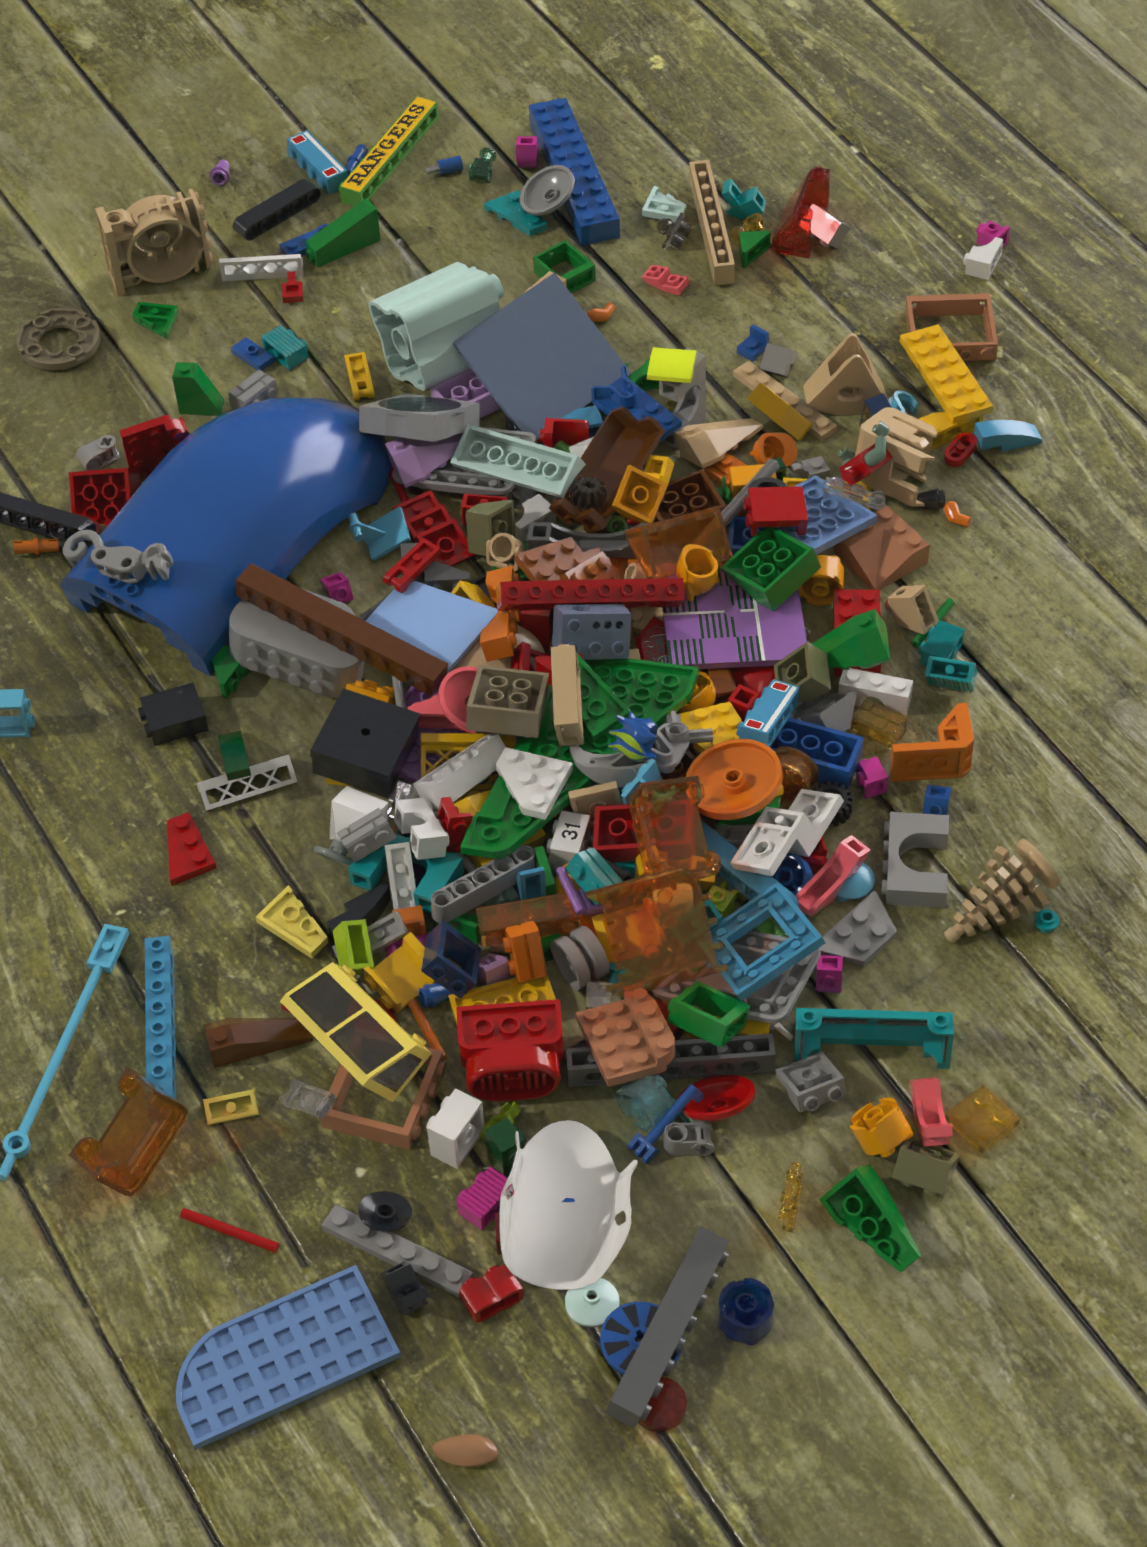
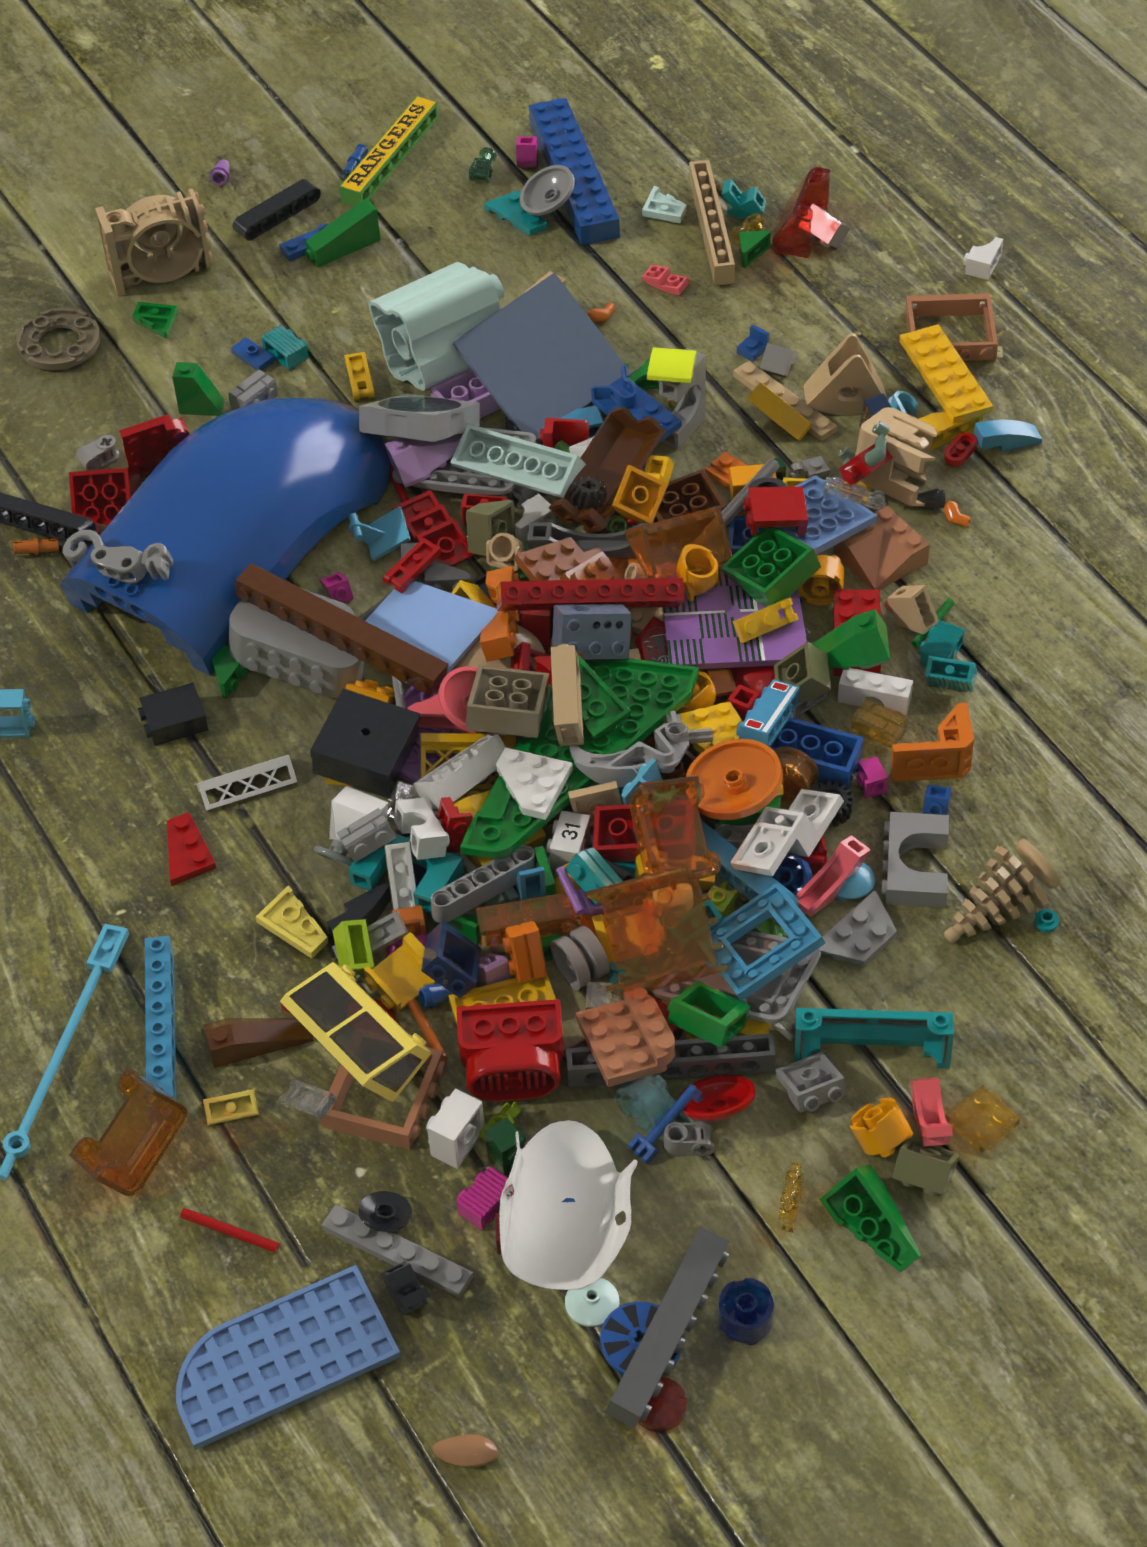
dark green slope [218,730,251,781] -> none
white fence [219,254,304,281] -> none
red plate [282,271,304,303] -> none
dark azure brick [287,130,348,195] -> none
blue piece [425,155,463,175] -> none
red brick [459,1264,524,1323] -> none
green window [533,240,596,294] -> none
blue hair [608,711,658,762] -> none
clear smoke hips [657,212,693,251] -> none
tan wedge [675,418,763,468] -> none
green plate [716,476,732,506] -> none
orange piece [749,433,798,467] -> none
light grey slope [796,691,857,732] -> none
dark pink bracket [816,955,843,993] -> none
dark pink brick [976,220,1010,248] -> none
none -> yellow plate [733,597,799,643]

